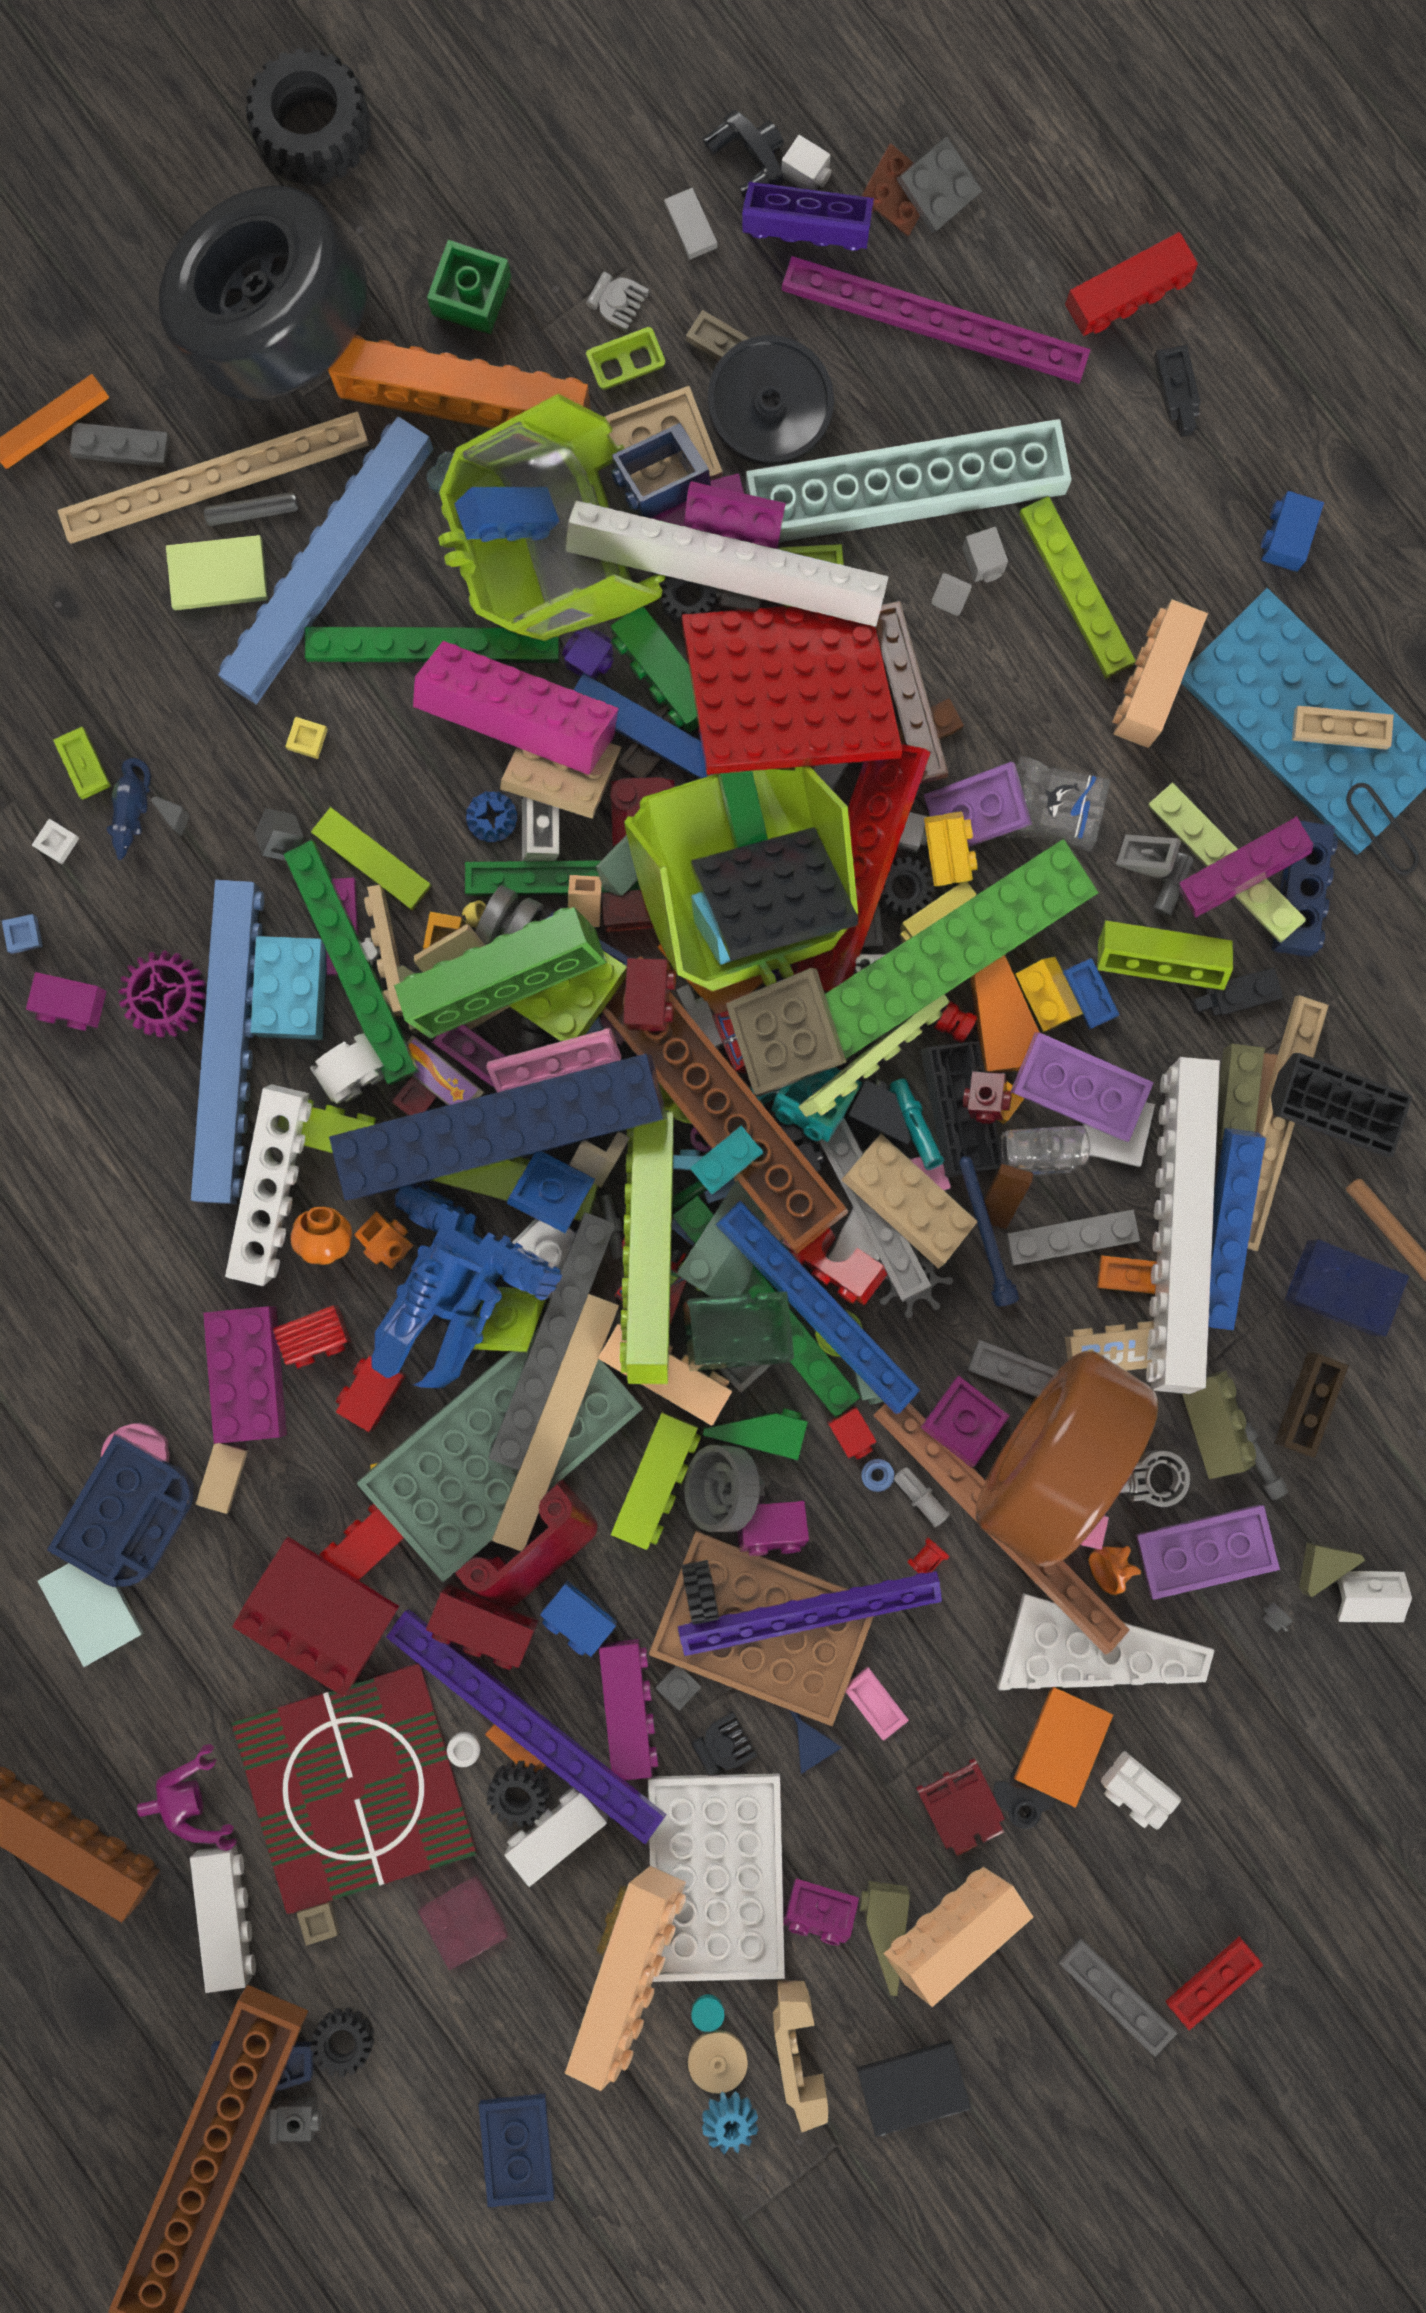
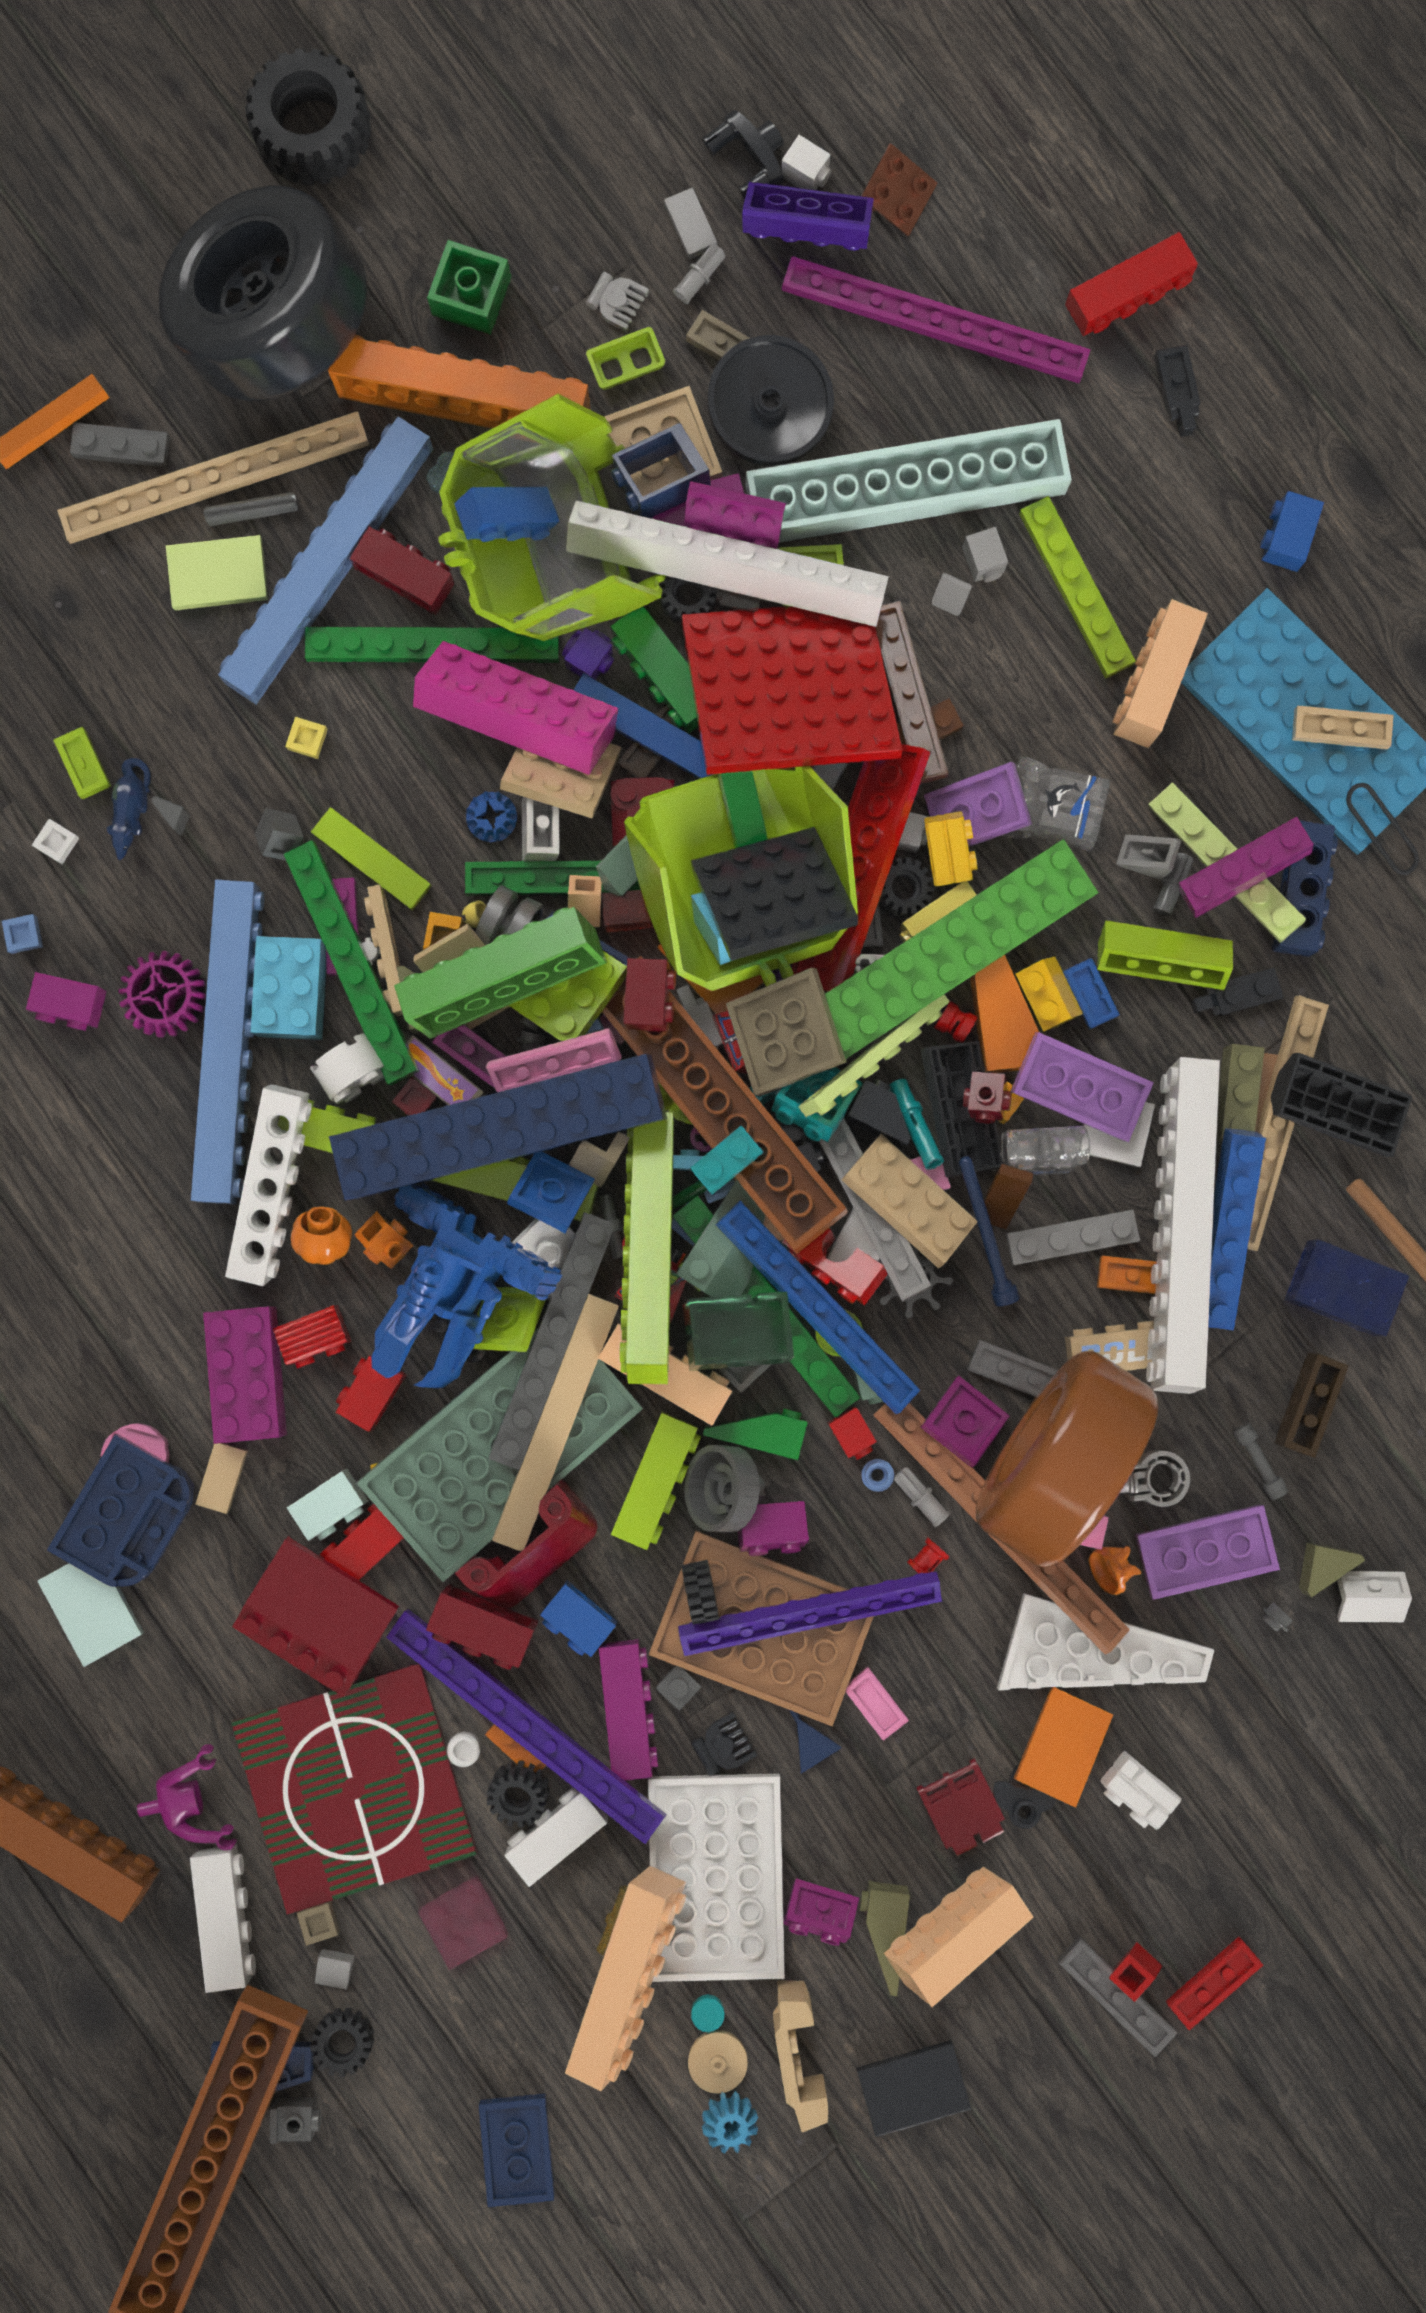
dark grey plate [896,137,982,233] -> none
olive brick [1182,1370,1256,1479] -> none
none -> light aqua brick [287,1469,368,1541]
none -> light grey slope [315,1949,355,1990]
none -> dark red brick [350,526,455,616]
none -> light grey axle [673,244,725,304]
none -> red brick [1109,1942,1162,2002]

